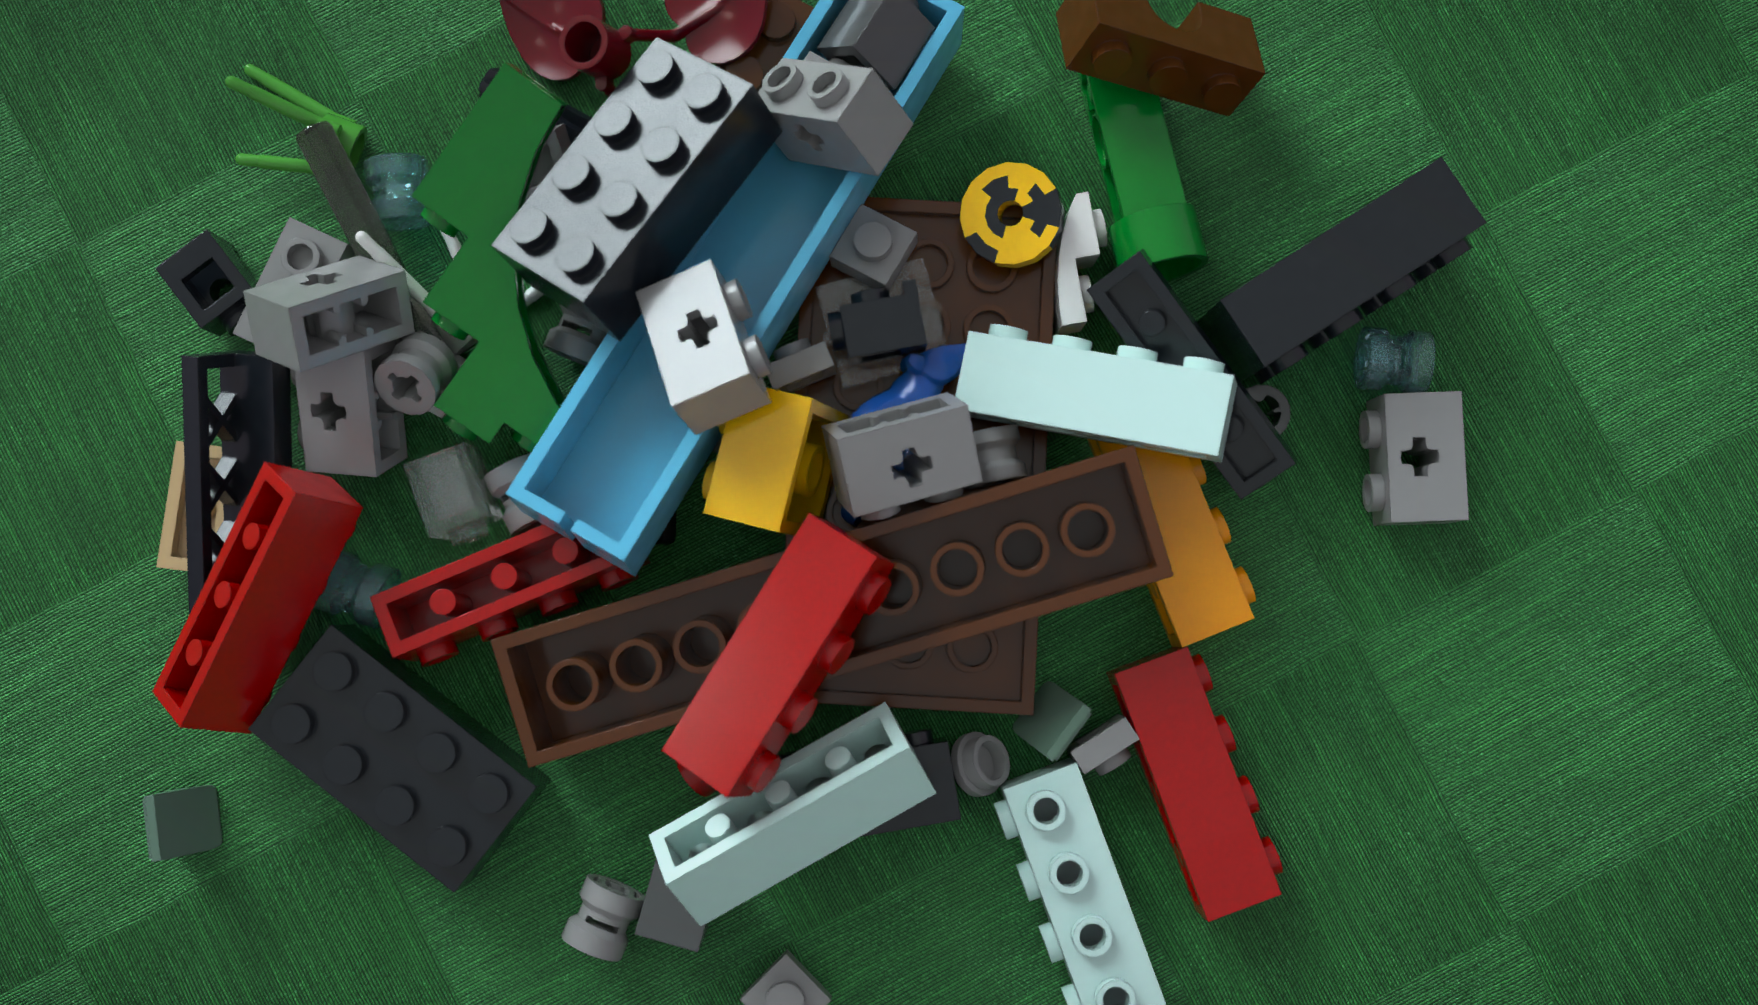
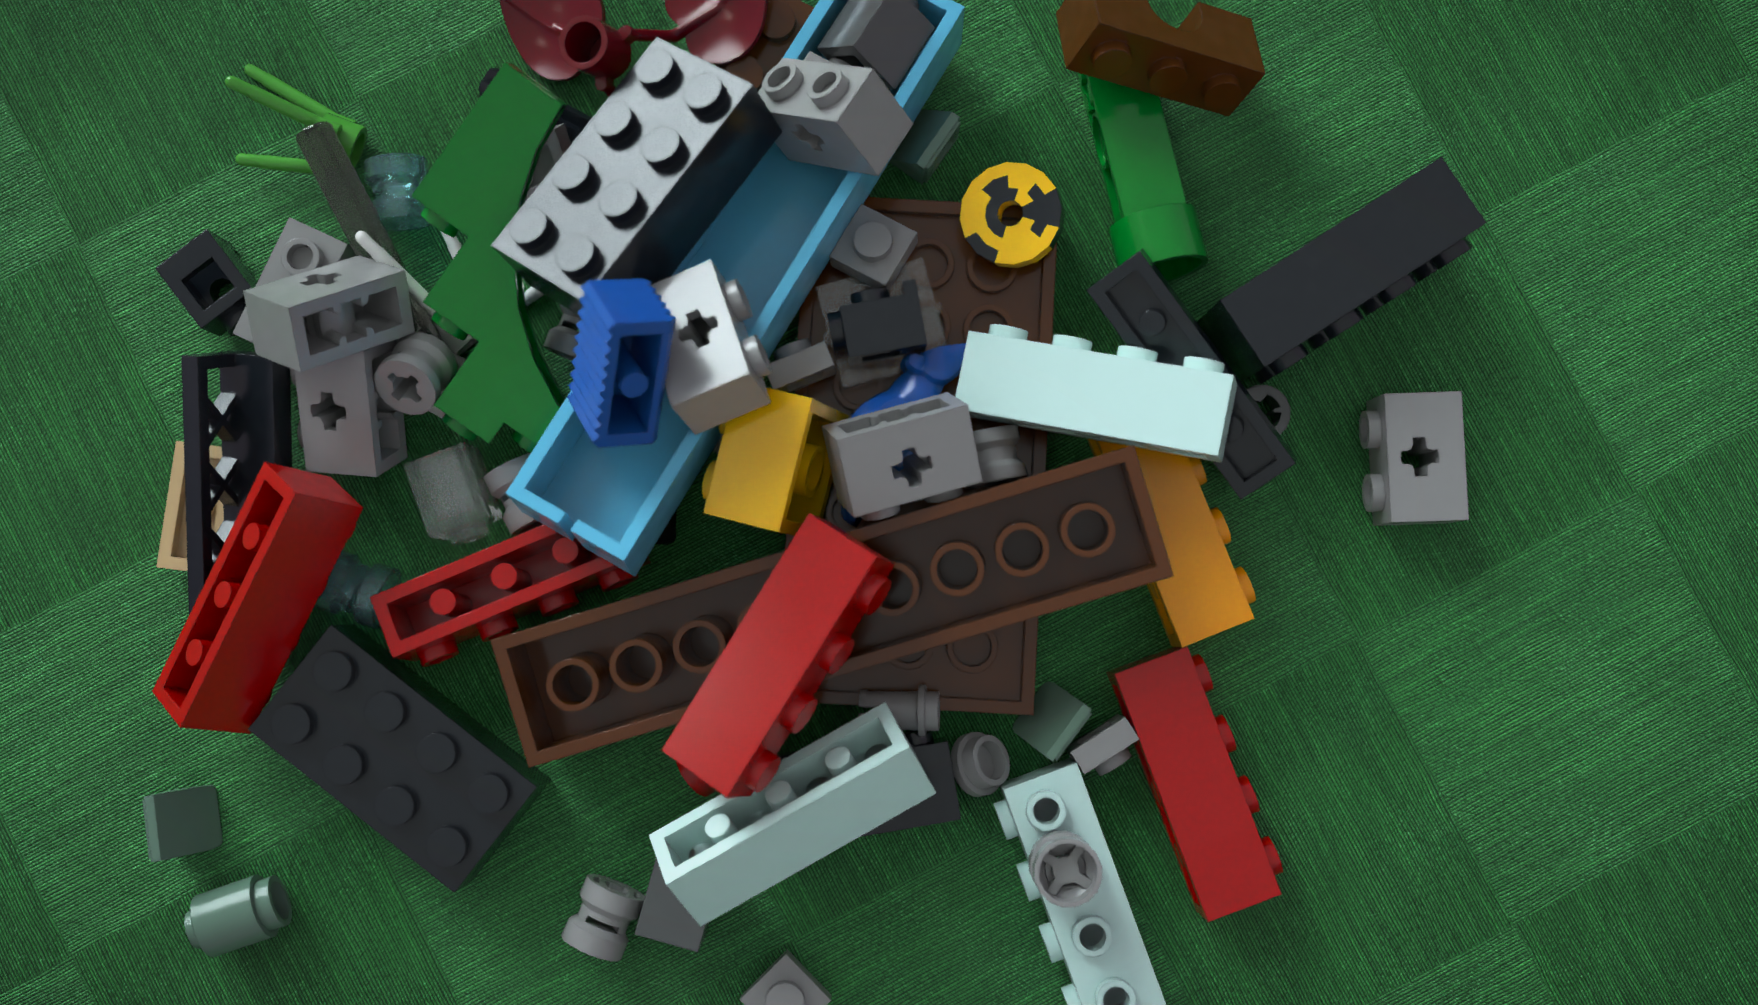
white slope [1053,192,1107,335] -> none
clear light blue wheel [1353,326,1435,393] -> none
none -> sand green brick [184,874,292,957]
none -> blue brick [567,279,676,448]
none -> light grey pin [859,685,940,737]
none -> sand green slope [890,109,961,185]
none -> light grey wheel [1029,830,1102,907]

